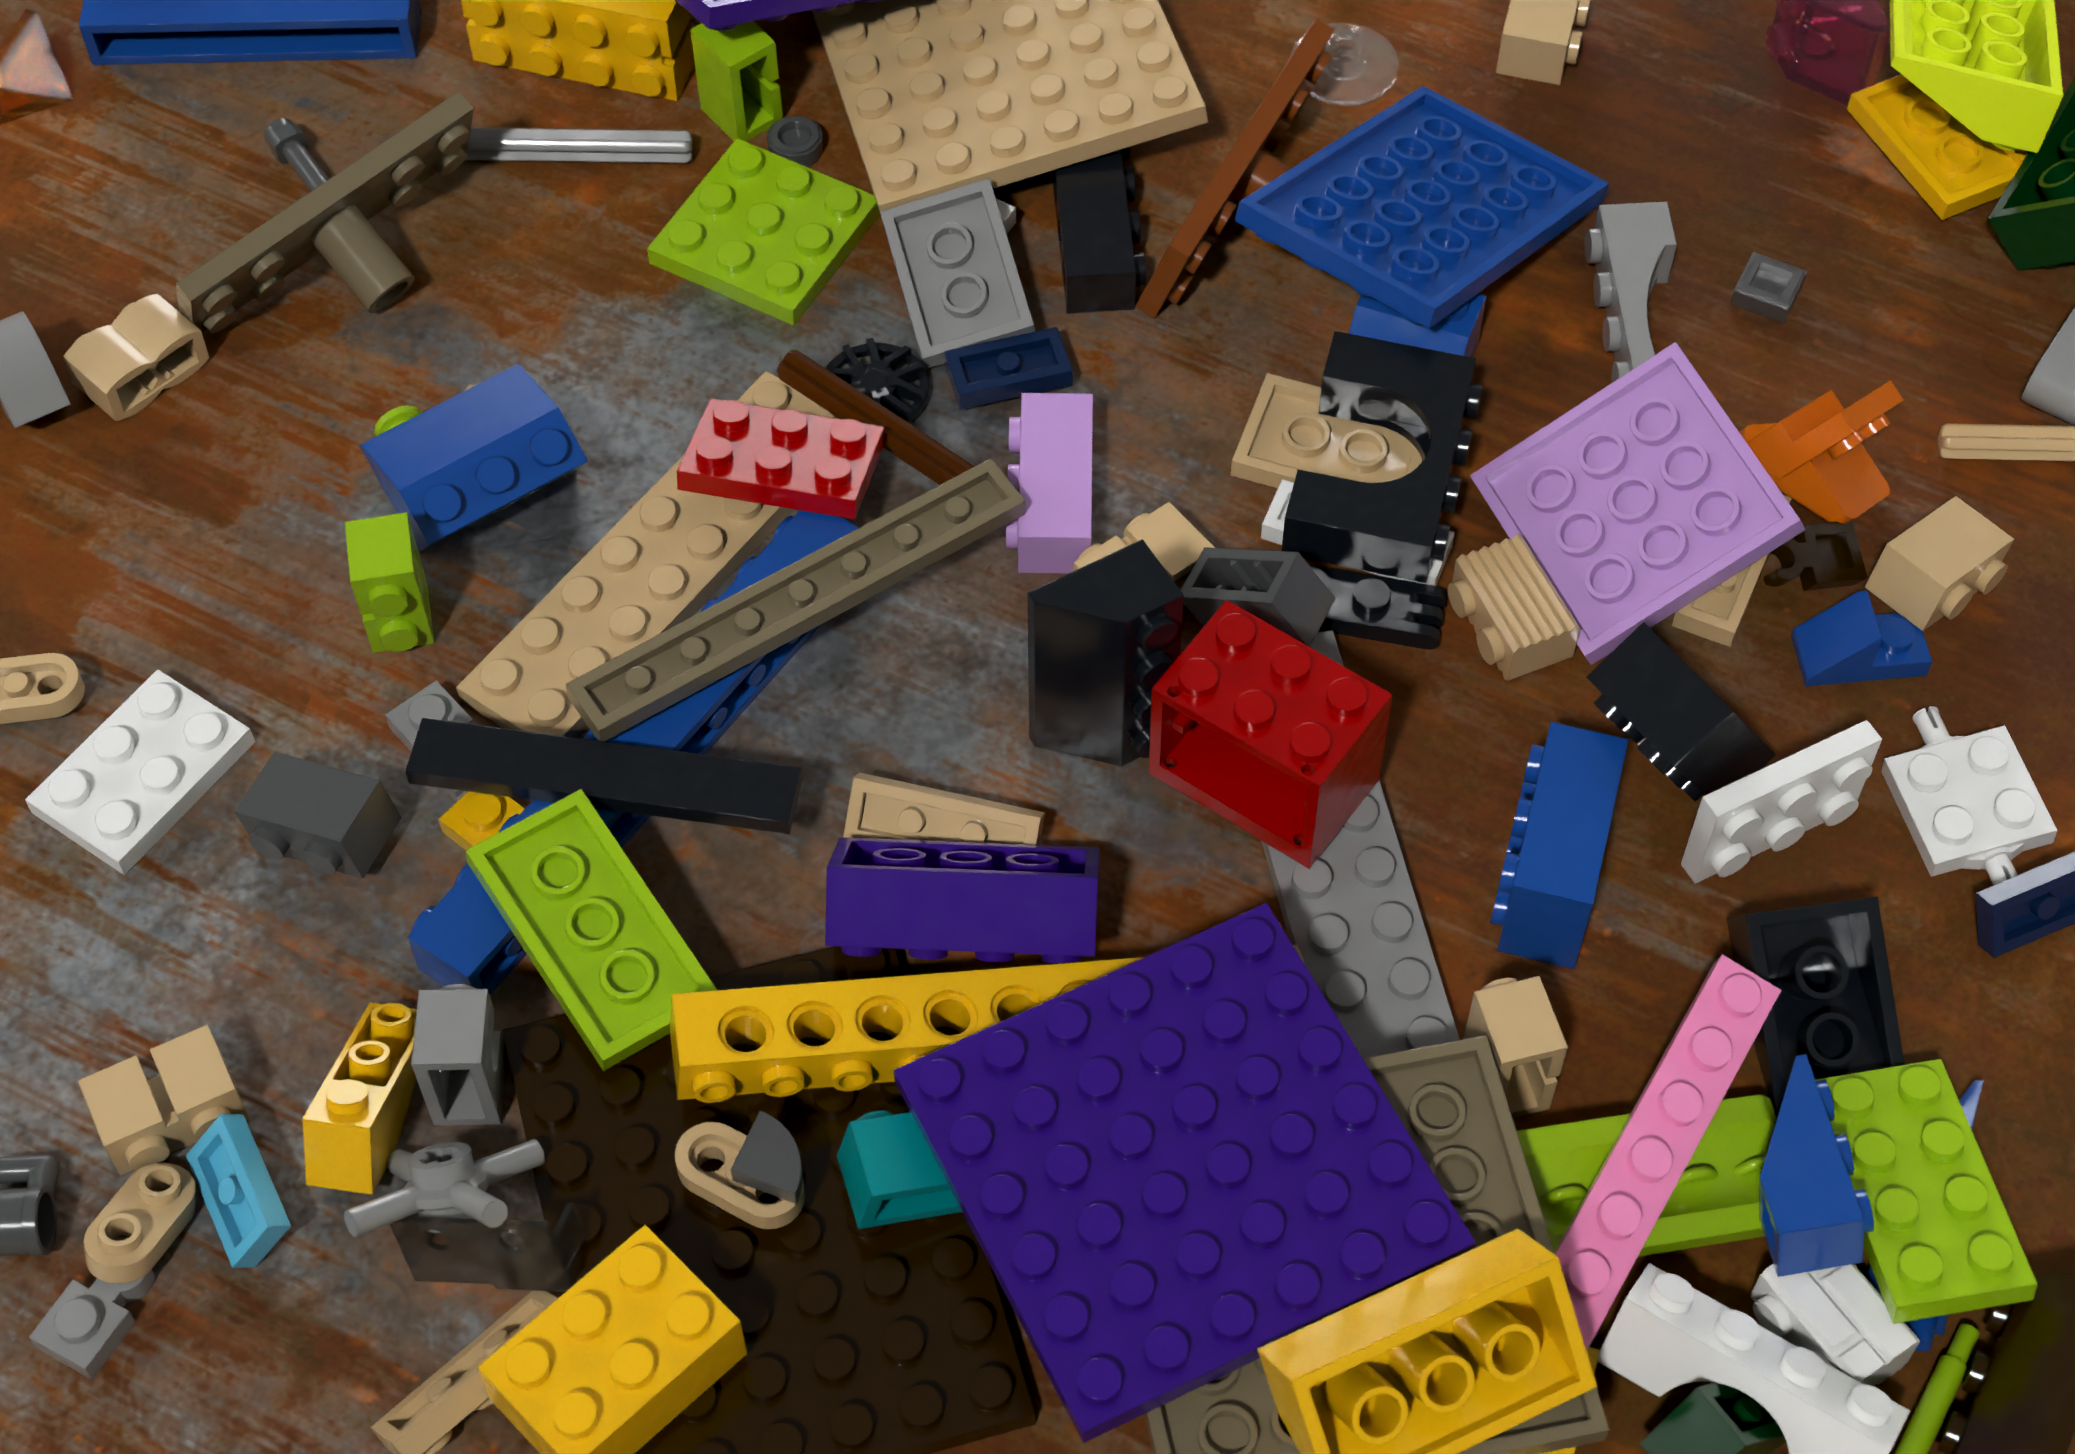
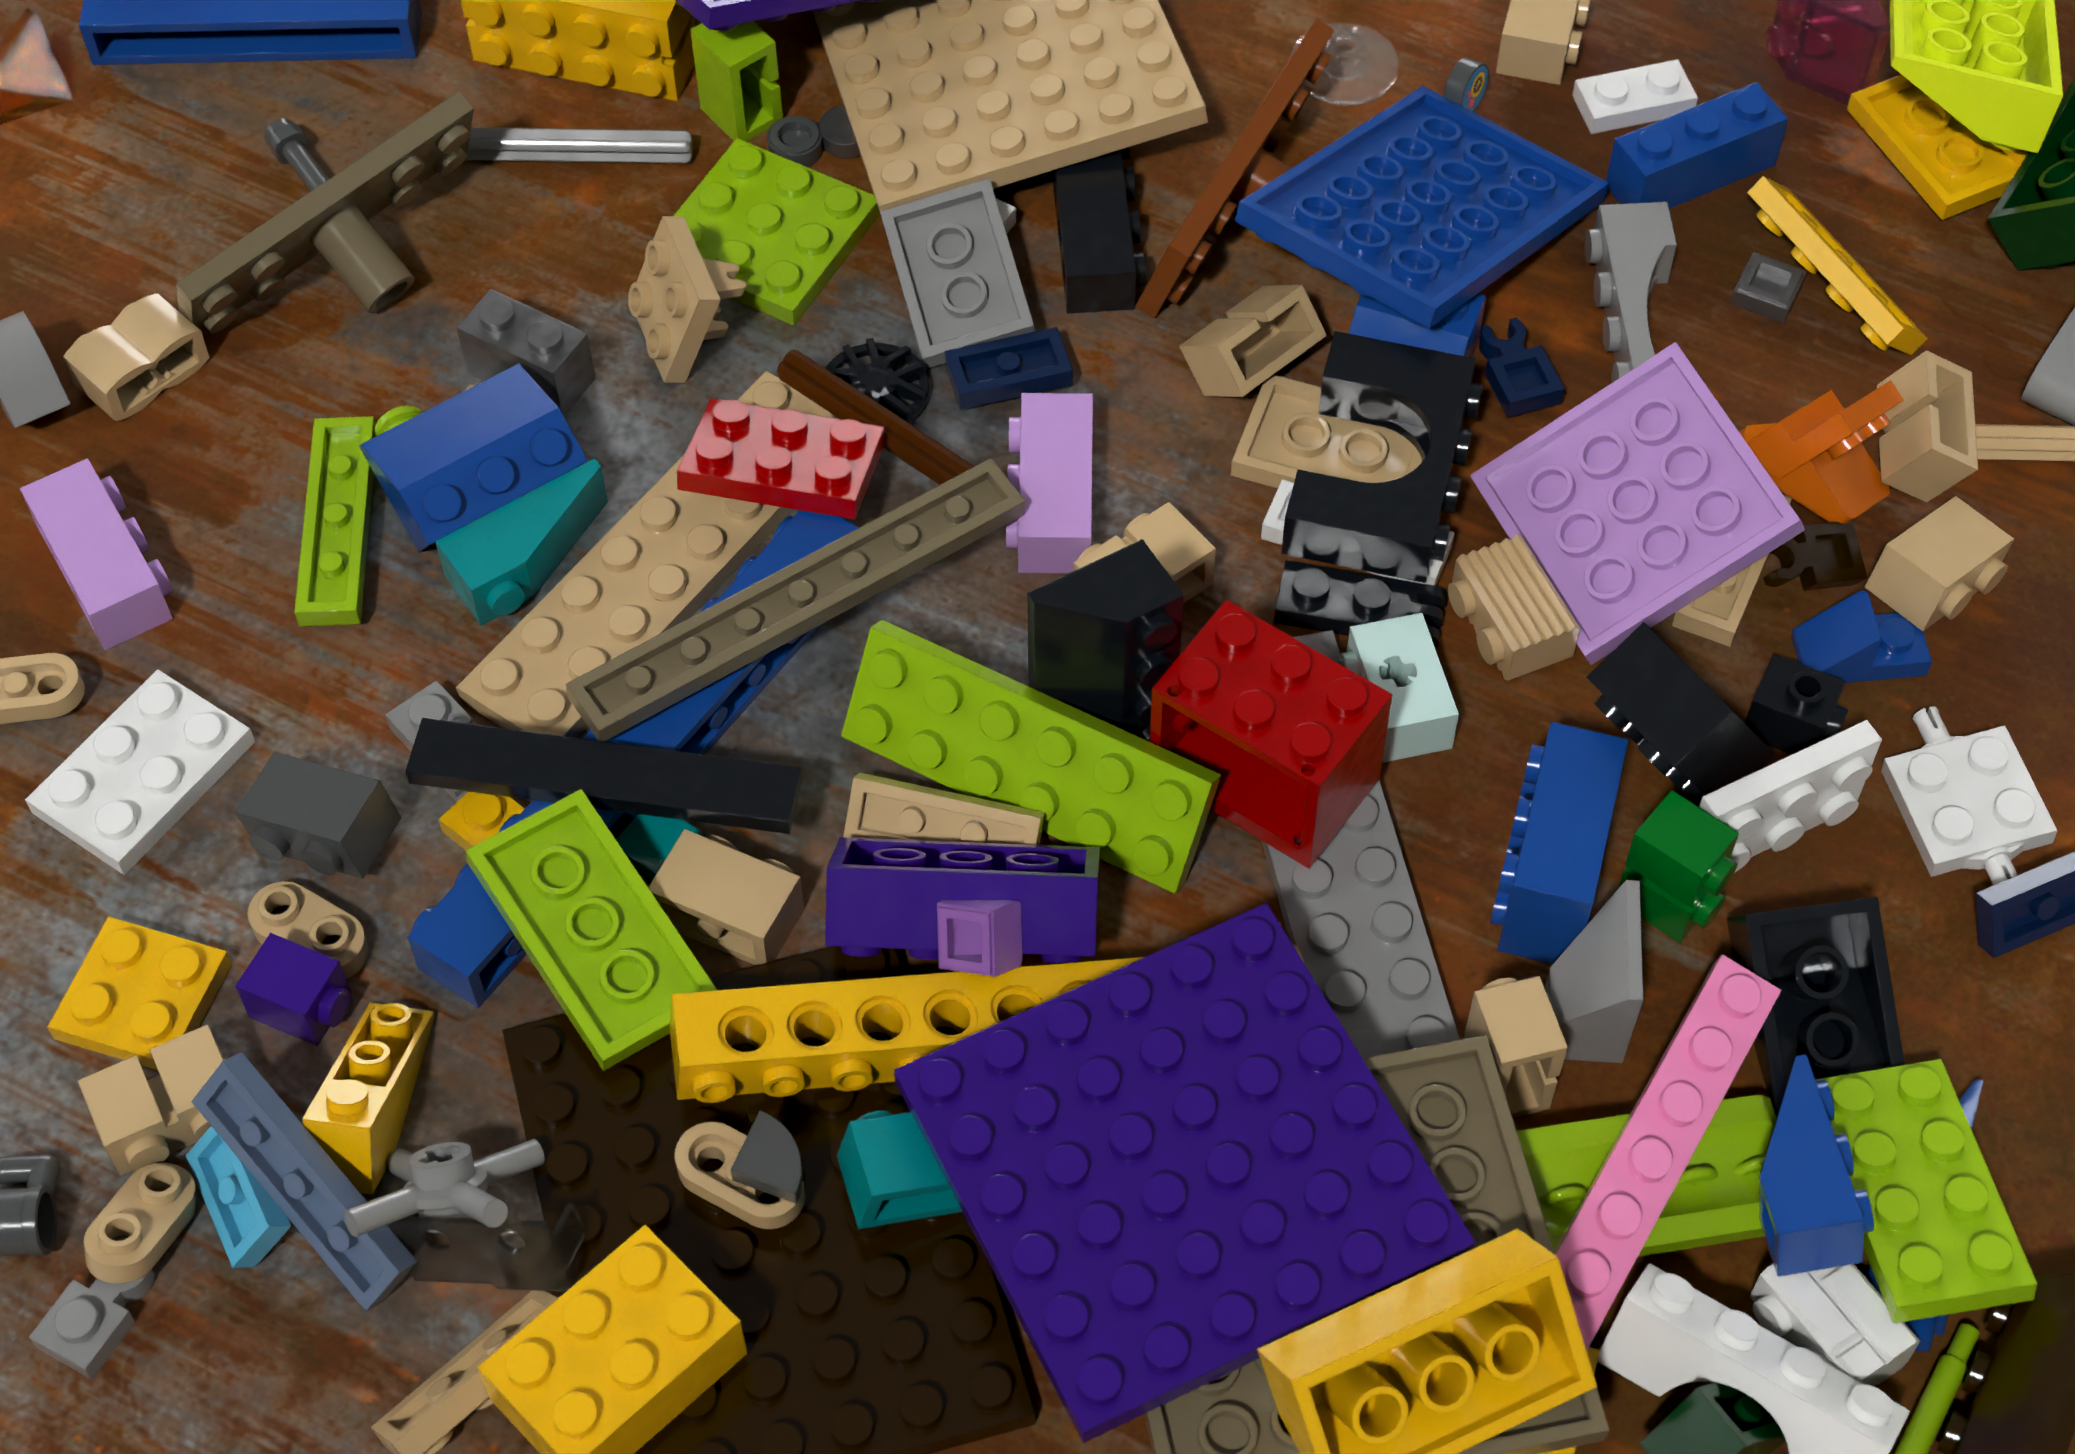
lime piece [345,512,434,653] -> none
light grey brick [411,984,507,1126] -> none
dark grey brick [1181,547,1336,647] -> none
none -> lavender brick [20,458,174,651]
none -> yellow plate [47,916,232,1071]
none -> sand blue plate [191,1052,417,1311]
none -> dark purple brick [235,933,352,1046]
none -> tan plate [247,881,369,979]
none -> lime plate [294,416,376,627]
none -> teal slope [435,458,608,626]
none -> flat silver brick [457,289,596,416]
none -> teal tile [616,814,702,881]
none -> tan plate [628,216,747,383]
none -> tan brick [648,829,805,966]
none -> flat silver tile [819,105,861,158]
none -> lime plate [841,620,1221,894]
none -> medium lavender slope [937,900,1022,977]
none -> tan piece [1179,285,1327,397]
none -> light aqua brick [1339,613,1459,763]
none -> dark grey tile [1444,57,1489,112]
none -> dark blue plate [1479,318,1565,418]
none -> light grey slope [1545,880,1643,1063]
none -> white plate [1572,59,1698,134]
none -> blue brick [1606,82,1788,209]
none -> green piece [1618,790,1739,944]
none -> black brick [1745,654,1848,755]
none -> yellow plate [1747,176,1928,355]
none -> tan piece [1877,350,1978,502]

